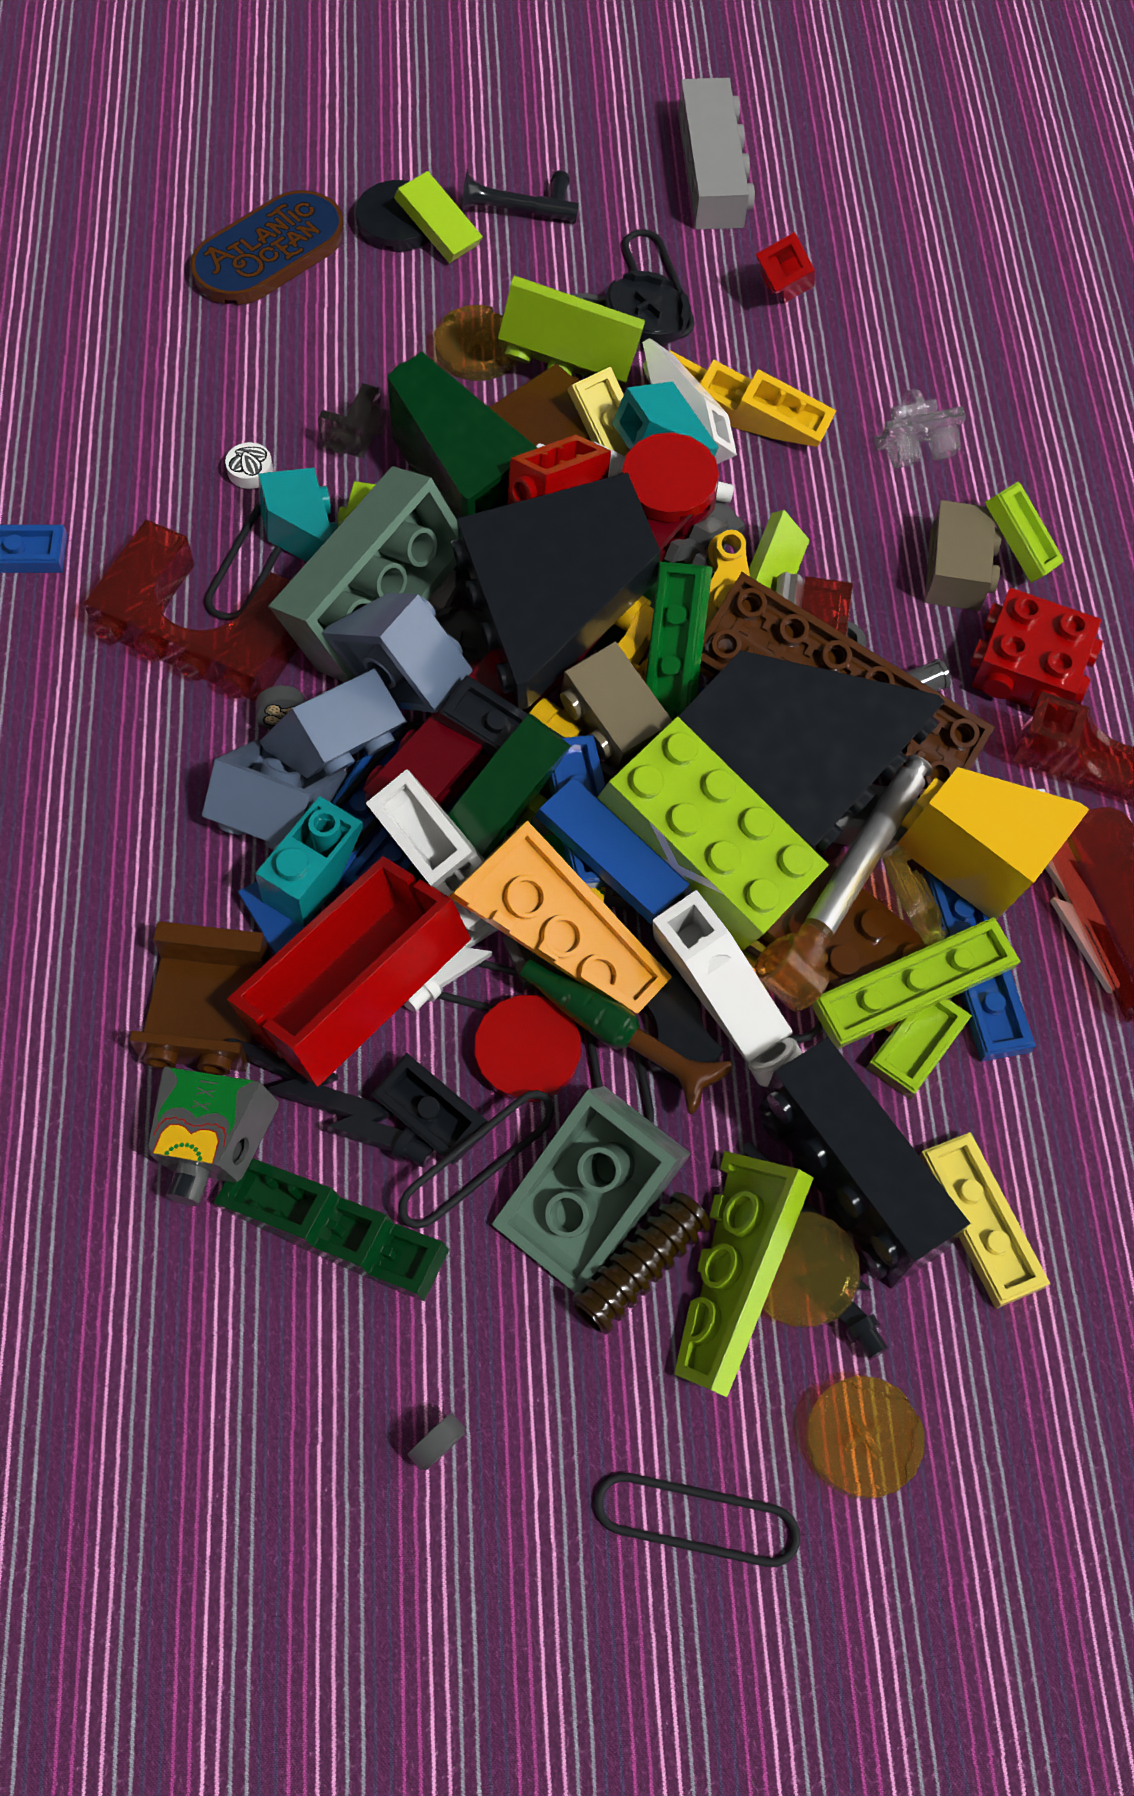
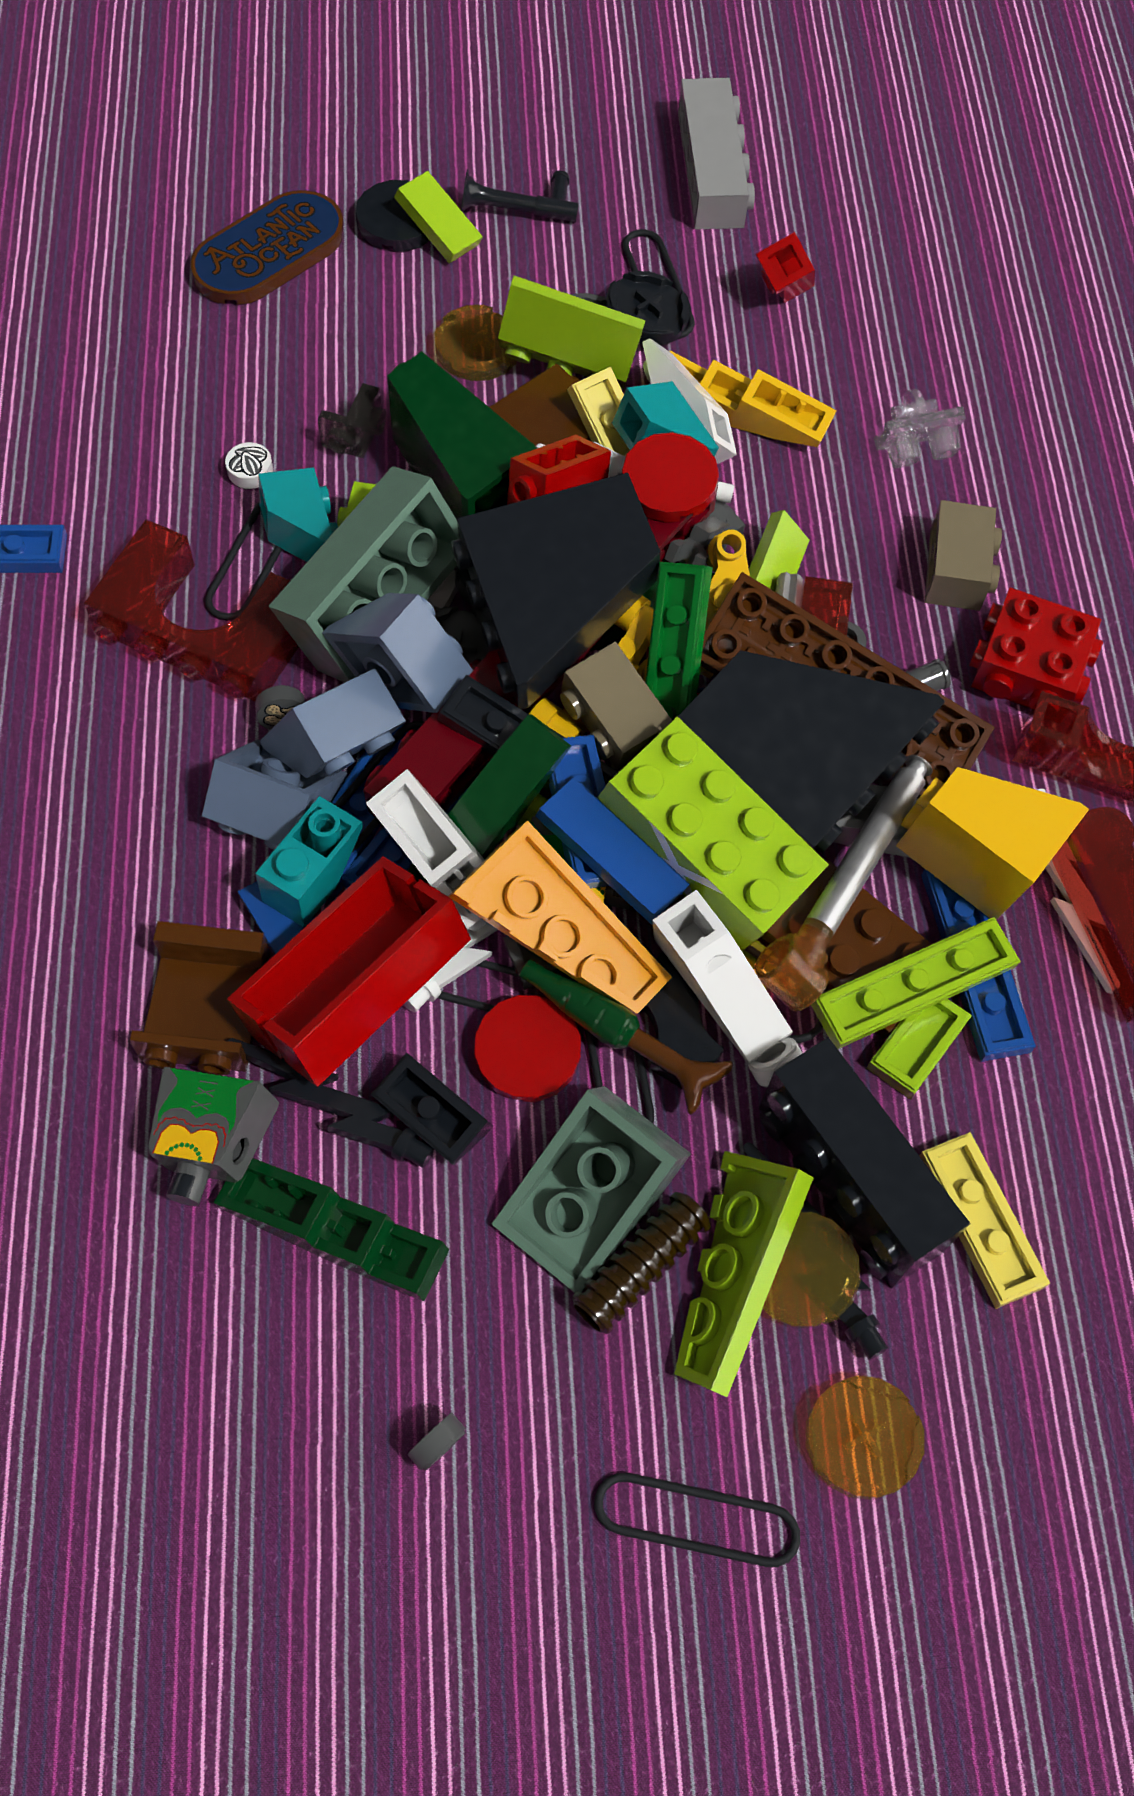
black piece [398,1090,554,1229] -> none
clear yellow tile [881,845,948,946] -> none
lime tile [985,482,1064,583] -> none

